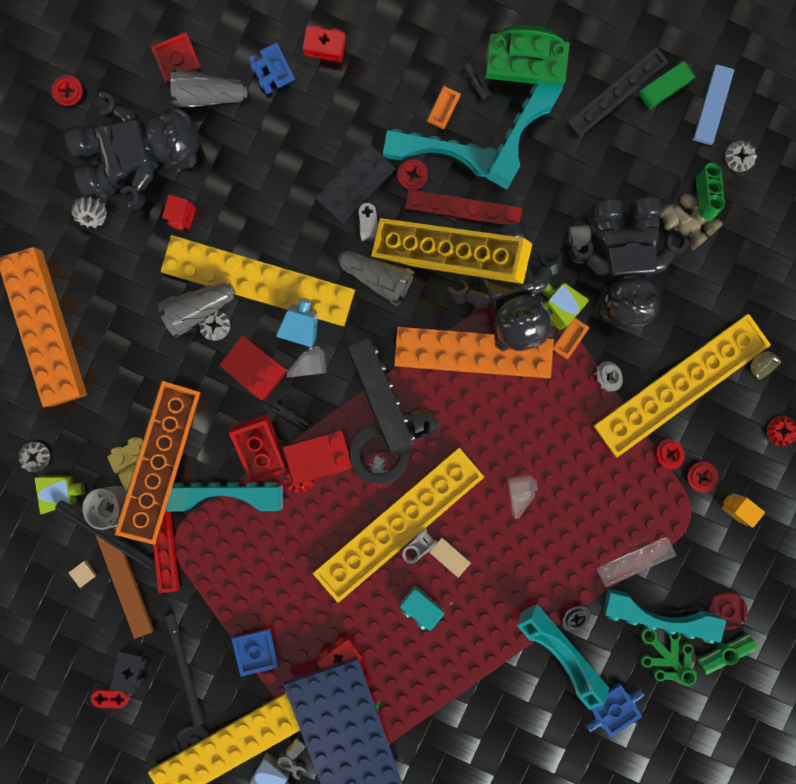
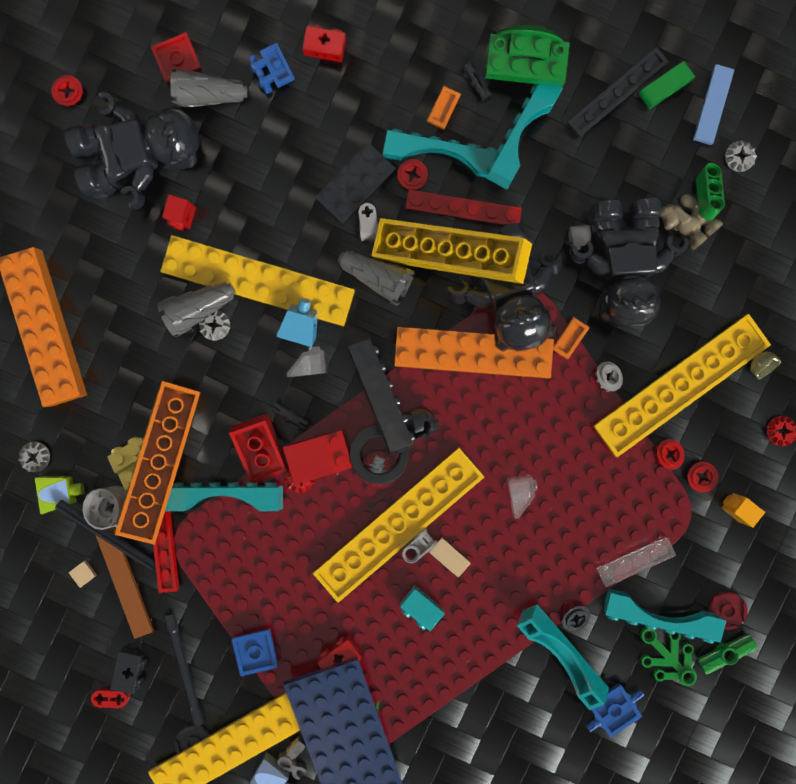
light grey gear [72,196,107,228] -> none
red slope [220,335,288,400] -> none
lime torso [541,283,589,330] -> none

